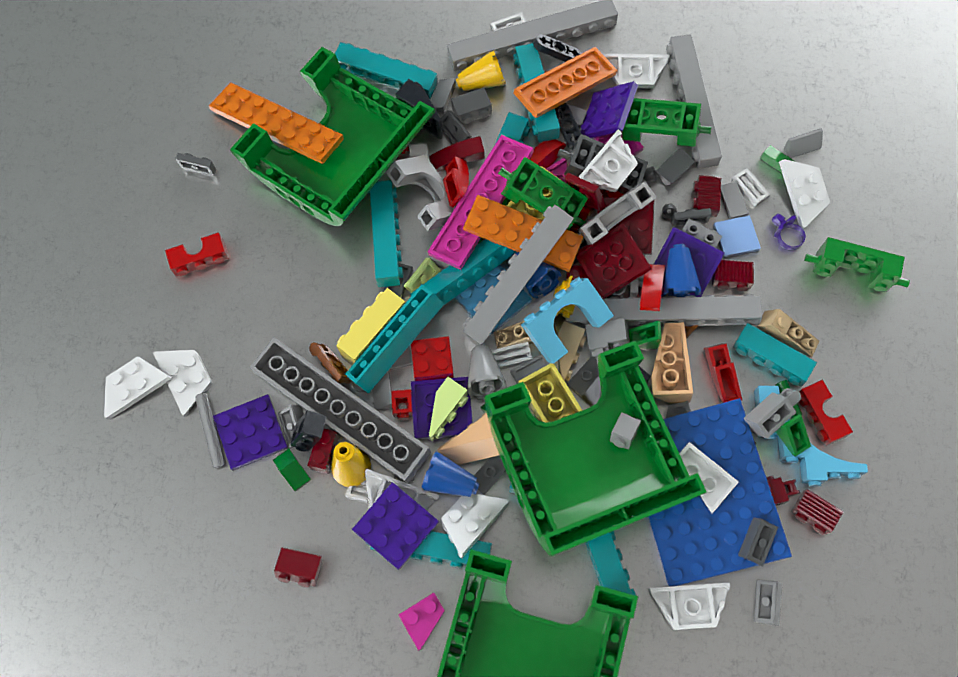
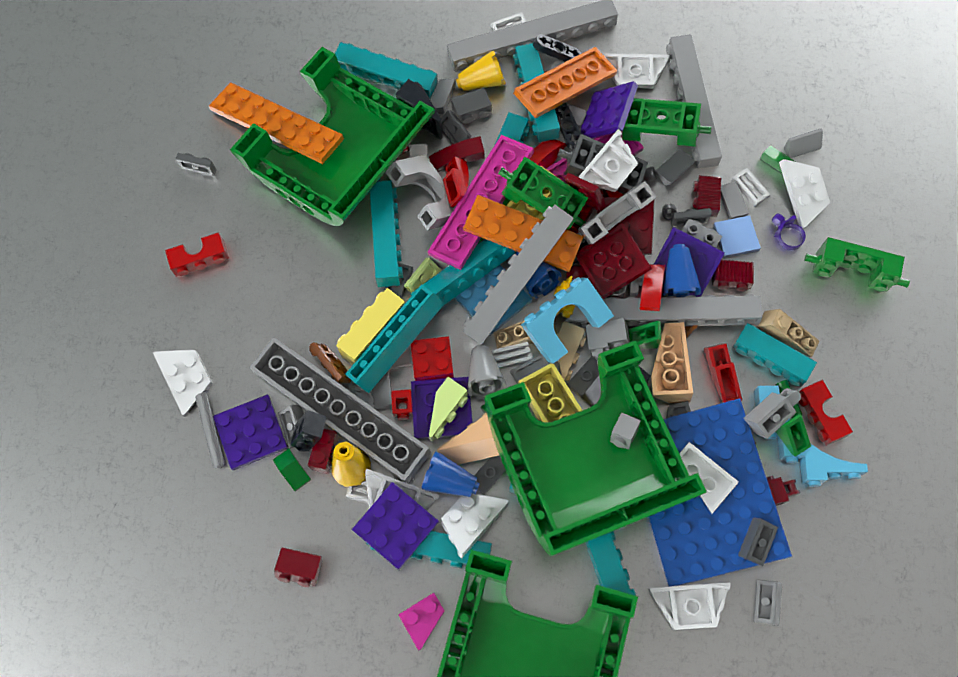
white wing [104,356,172,420] -> none
dark red brick [791,489,844,535] -> none

